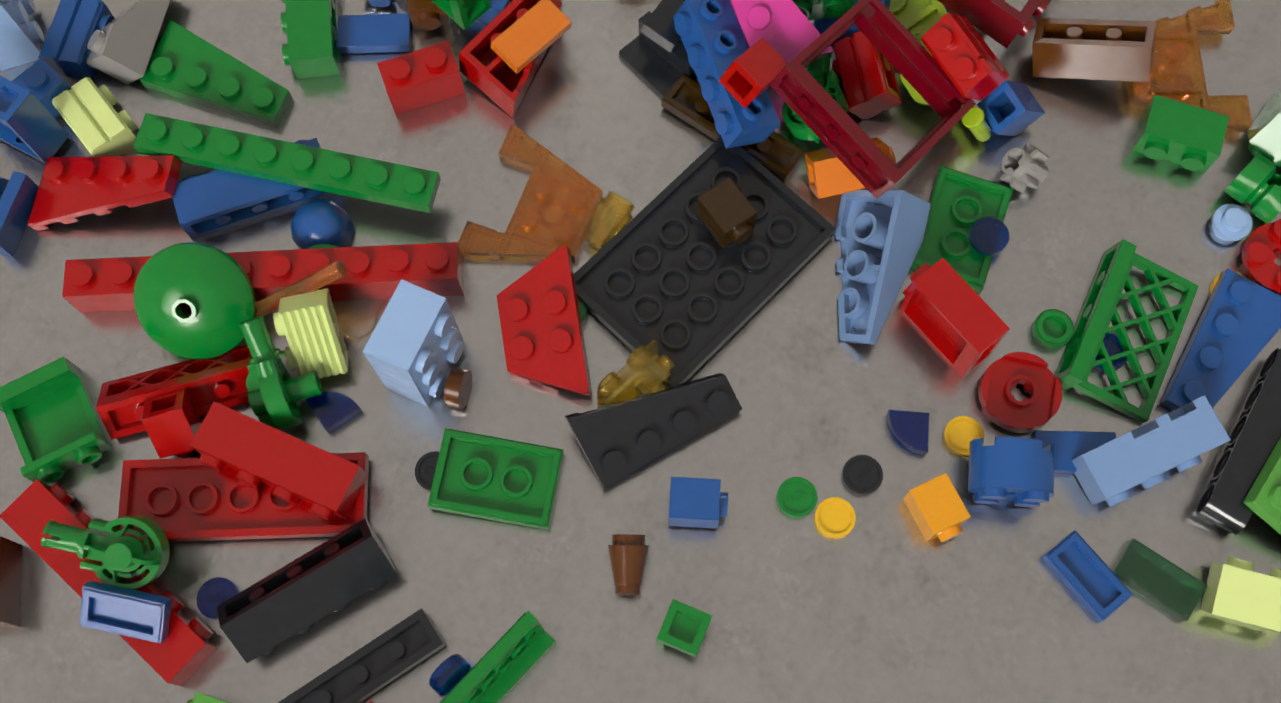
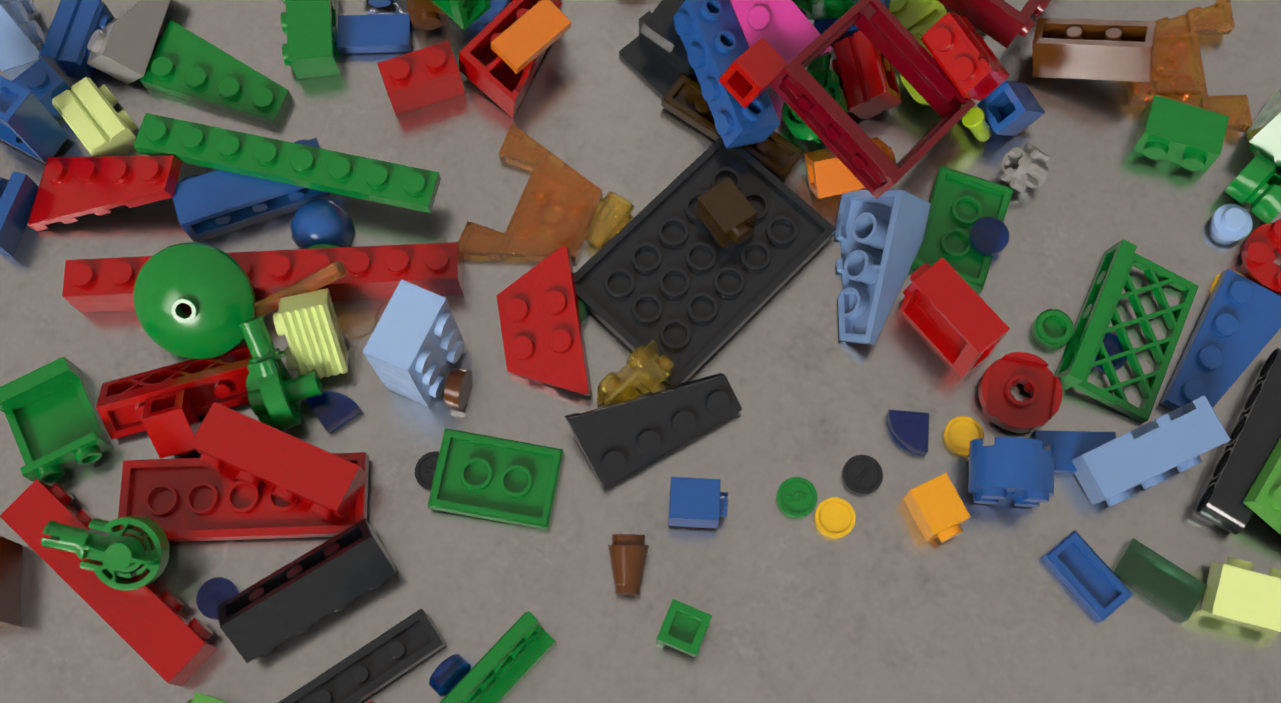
tile [80,580,172,644] -> none

